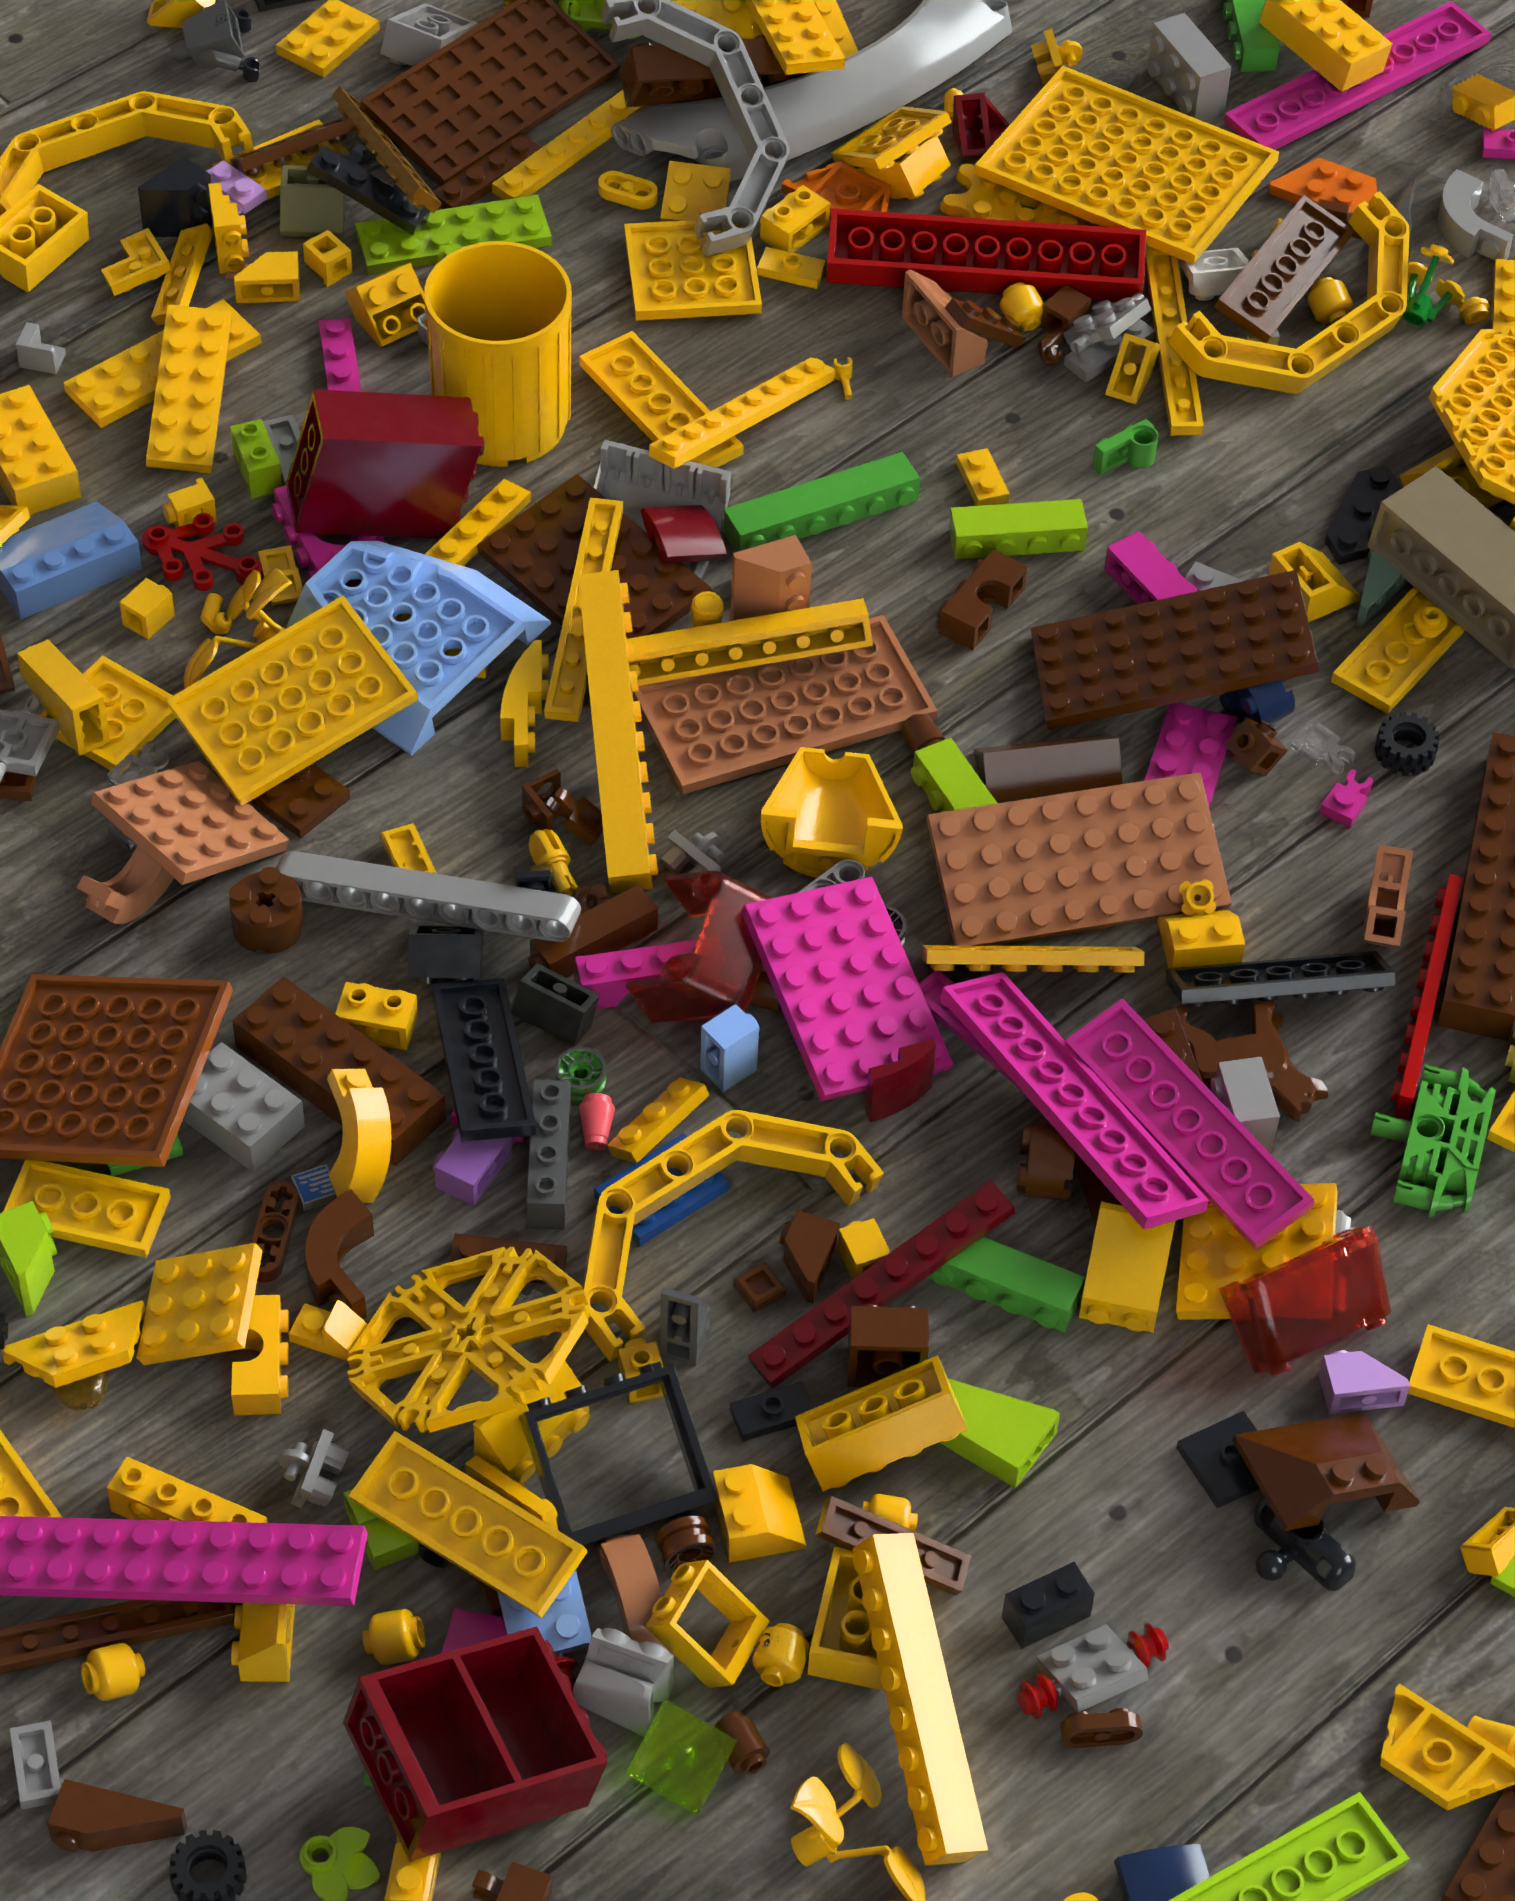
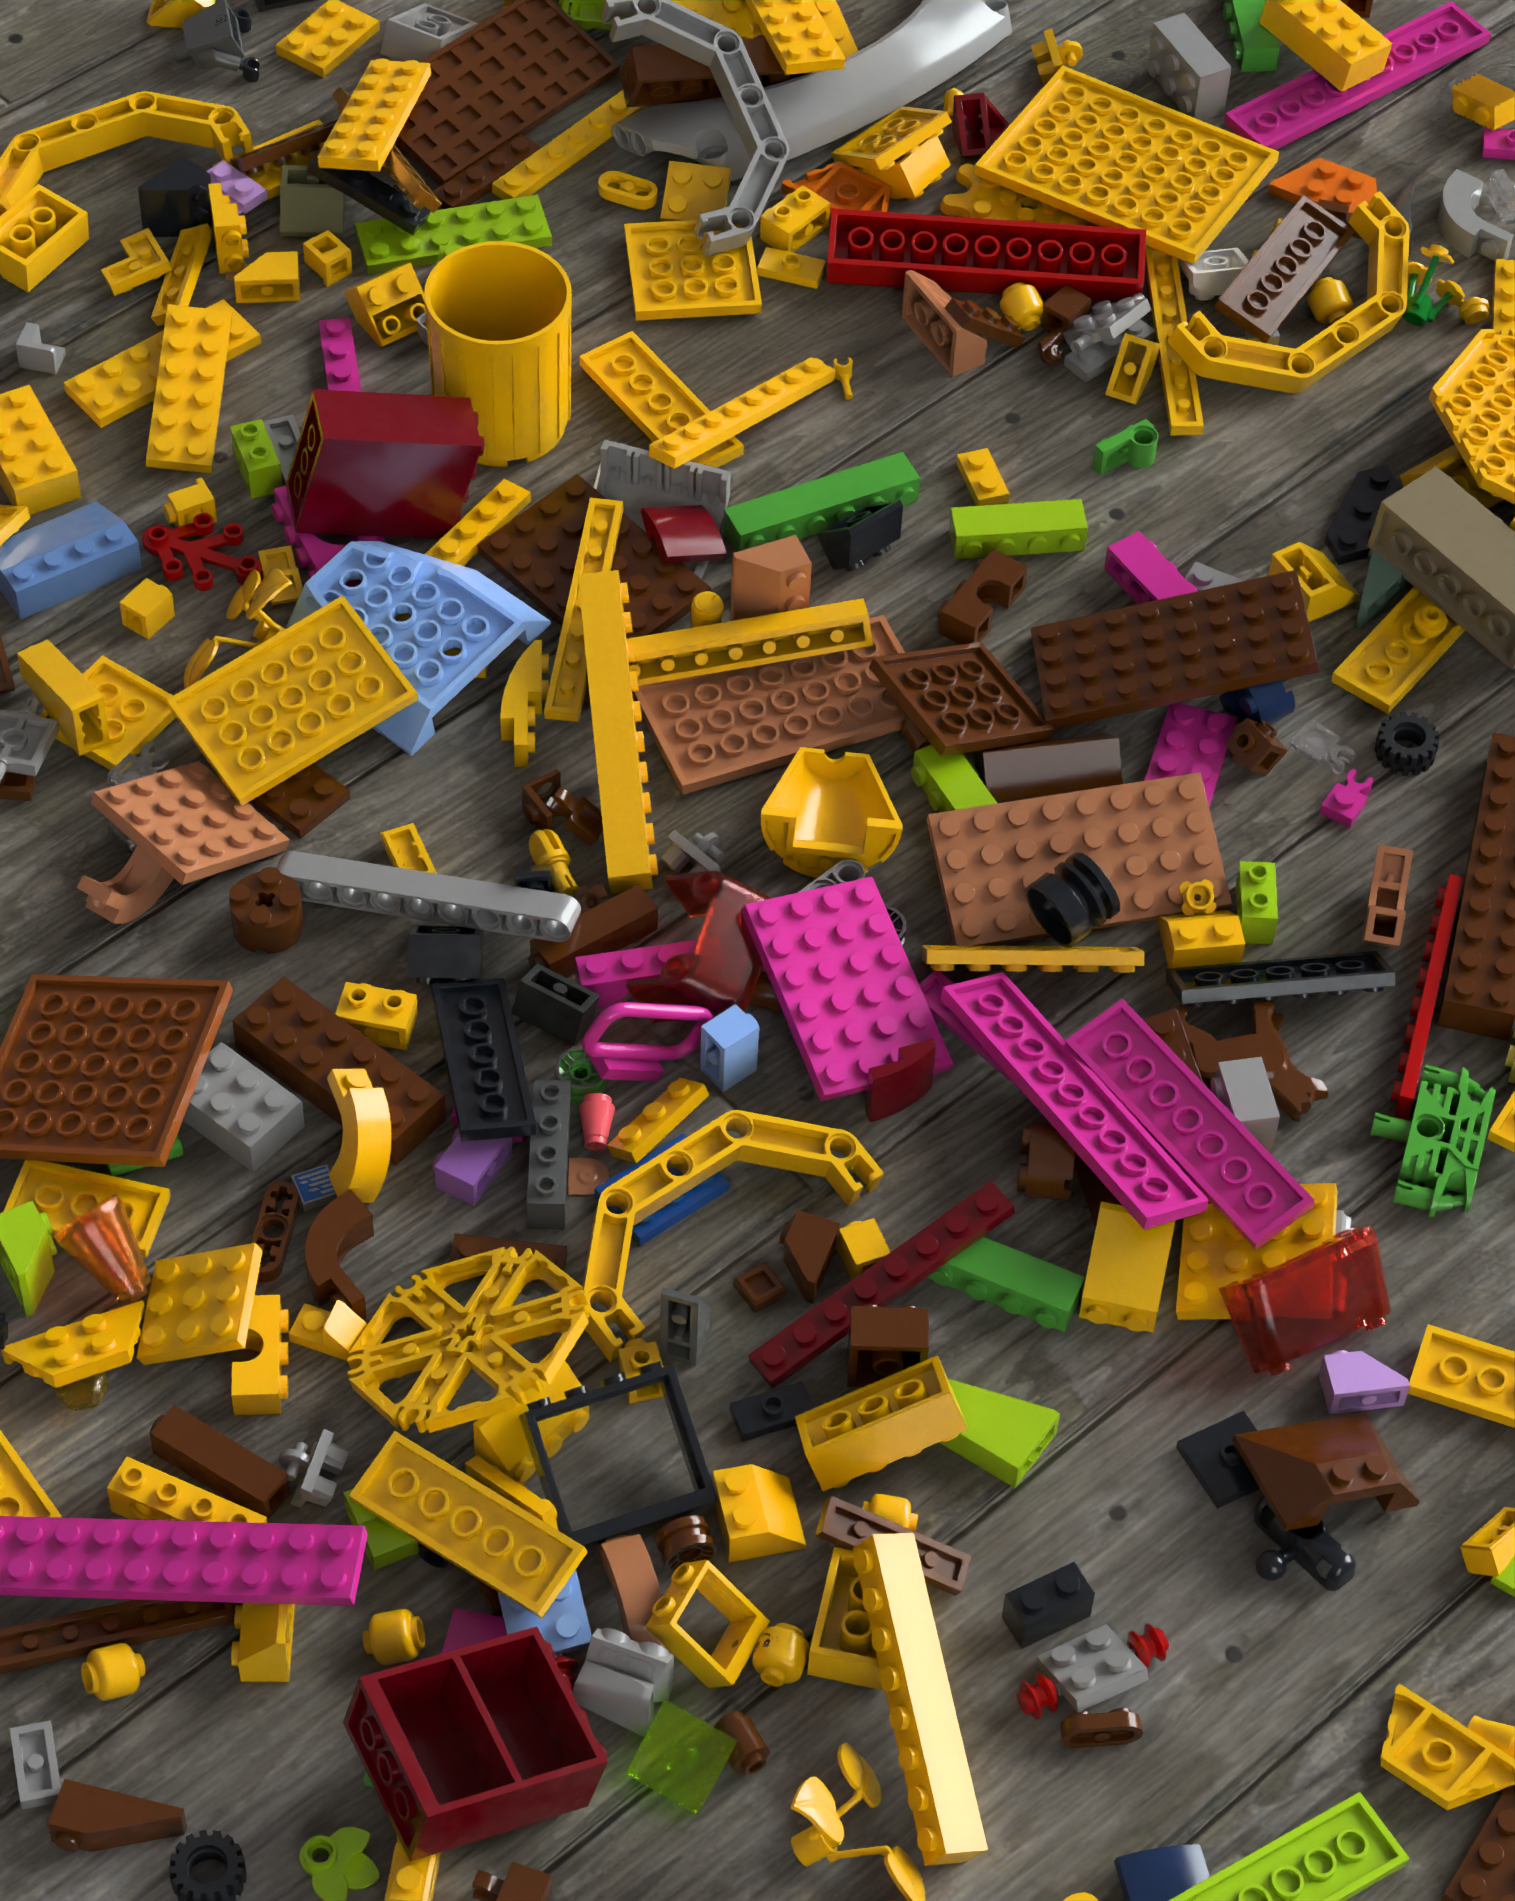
yellow arm [200,593,233,635] -> none
none -> clear orange cone [53,1194,152,1304]
none -> reddish brown brick [150,1405,290,1521]
none -> yellow plate [317,58,431,172]
none -> nougat piece [568,1158,609,1196]
none -> dark pink bar [582,1002,713,1081]
none -> black slope [817,500,903,572]
none -> reddish brown plate [869,642,1054,757]
none -> black wheel [1025,852,1120,948]
none -> lime brick [1235,861,1278,945]

